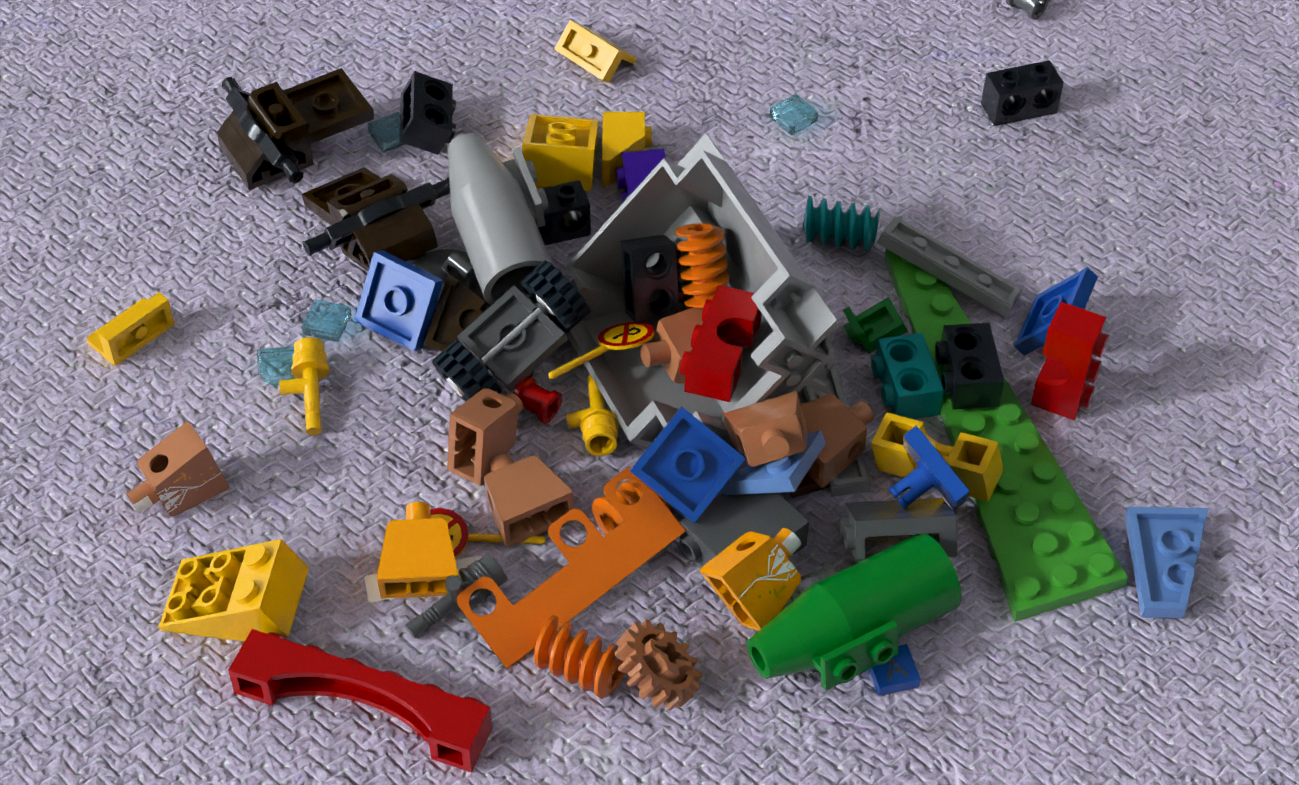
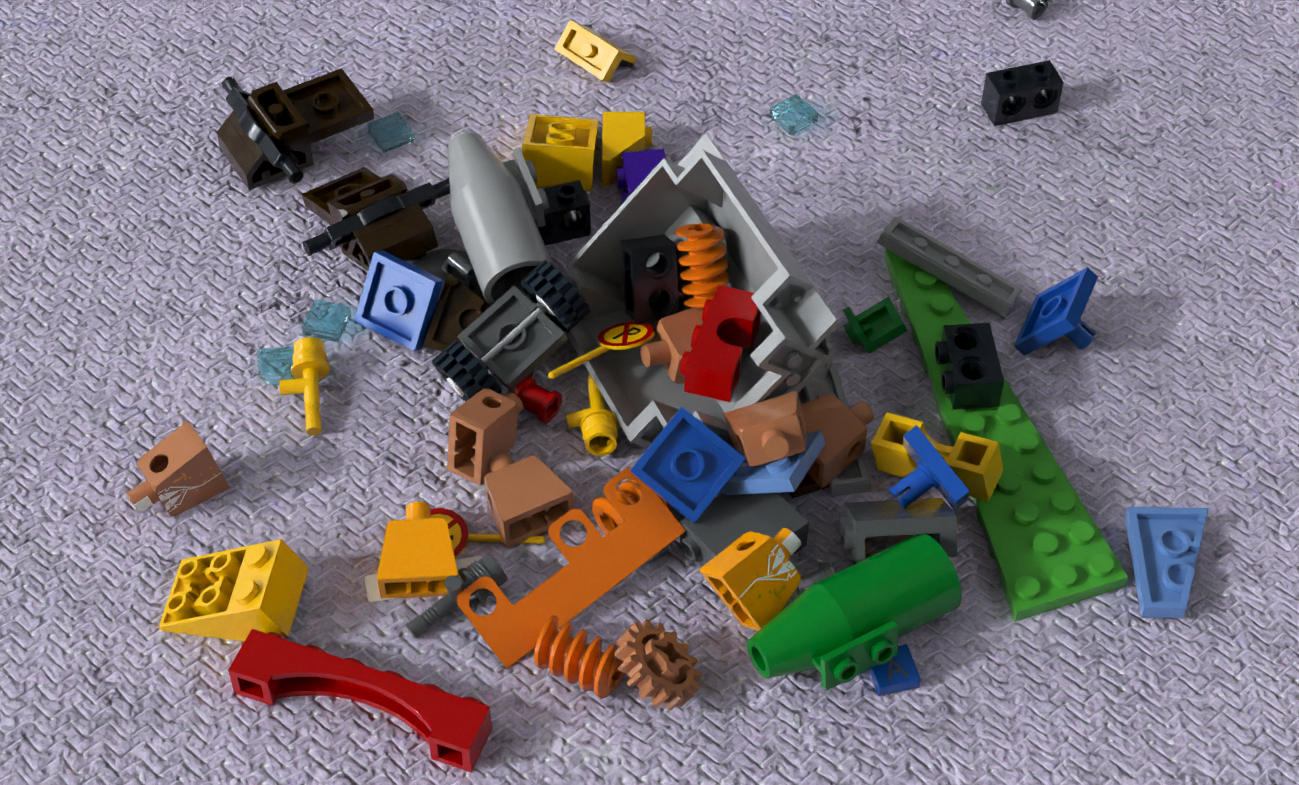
yellow panel [87,292,175,366] -> none
black brick [399,71,456,155] -> none
teal piece [803,196,881,252] -> none
teal brick [871,333,944,419] -> none
red arch [1031,302,1109,420] -> none

